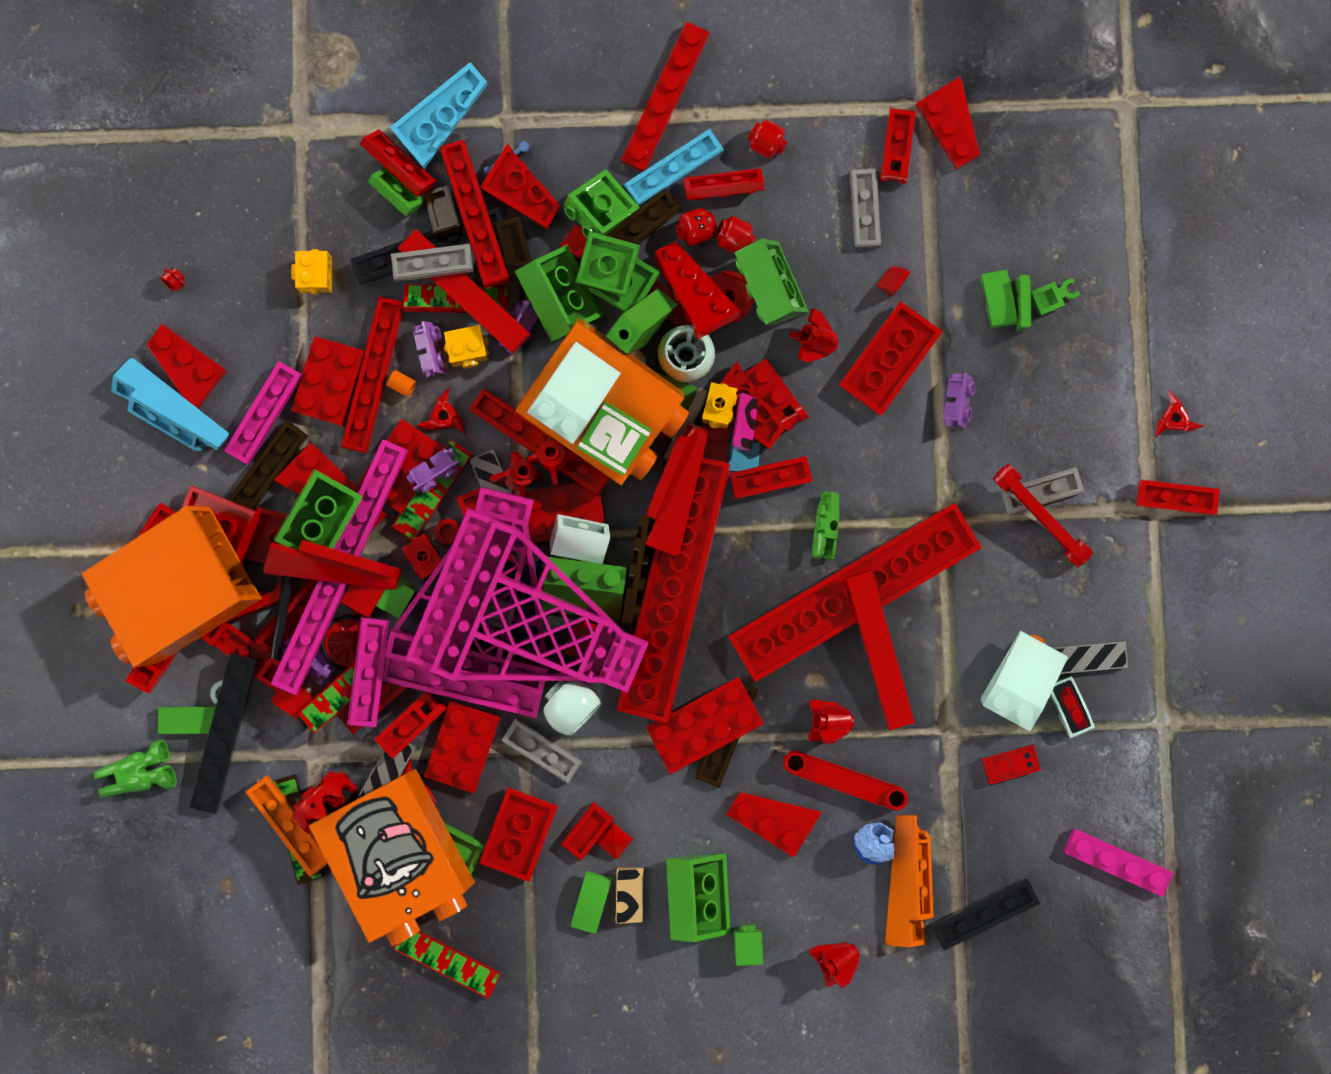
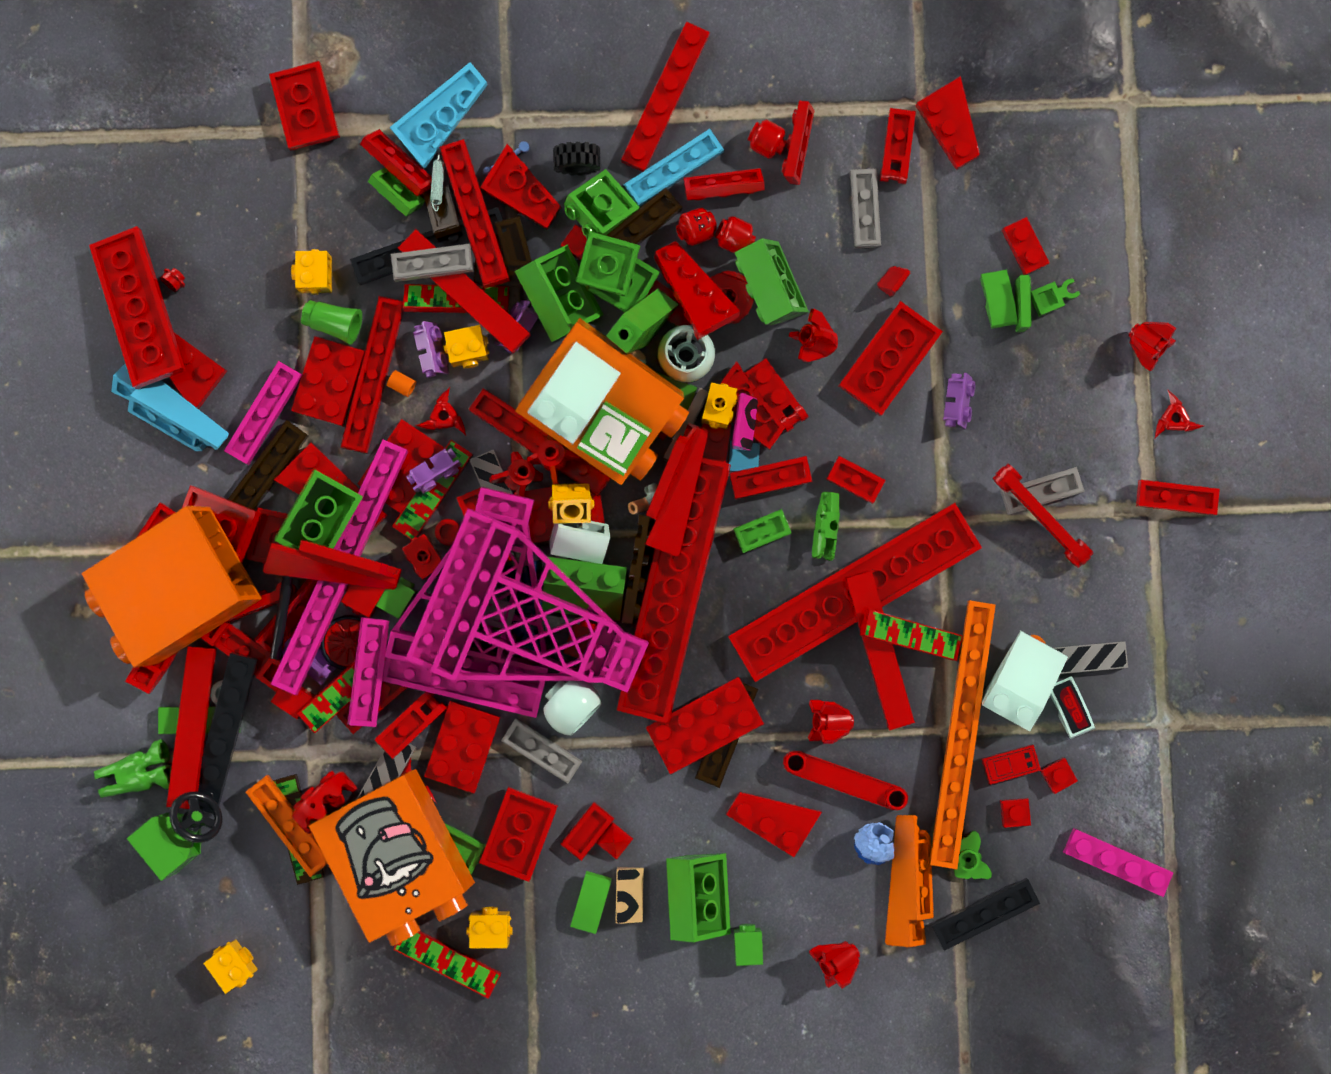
none -> red plate [89,226,186,389]
none -> bright green piece [127,791,223,881]
none -> red tile [166,646,216,809]
none -> yellow head [204,939,258,994]
none -> red plate [269,61,341,151]
none -> bright green plant [301,300,362,345]
none -> light aqua piece [430,154,445,212]
none -> yellow head [466,907,513,948]
none -> yellow head [548,484,594,524]
none -> black tyre [553,142,601,176]
none -> light nougat arm [628,483,658,515]
none -> bright green plate [733,509,792,553]
none -> red plate [782,100,815,185]
none -> red plate [826,456,886,504]
none -> tile [860,609,963,661]
none -> orange plate [929,600,996,869]
none -> bright green animal [954,830,992,879]
none -> red plate [1000,798,1031,828]
none -> red plate [1001,217,1050,275]
none -> red plate [1041,757,1078,794]
none -> red brick [1128,322,1177,372]

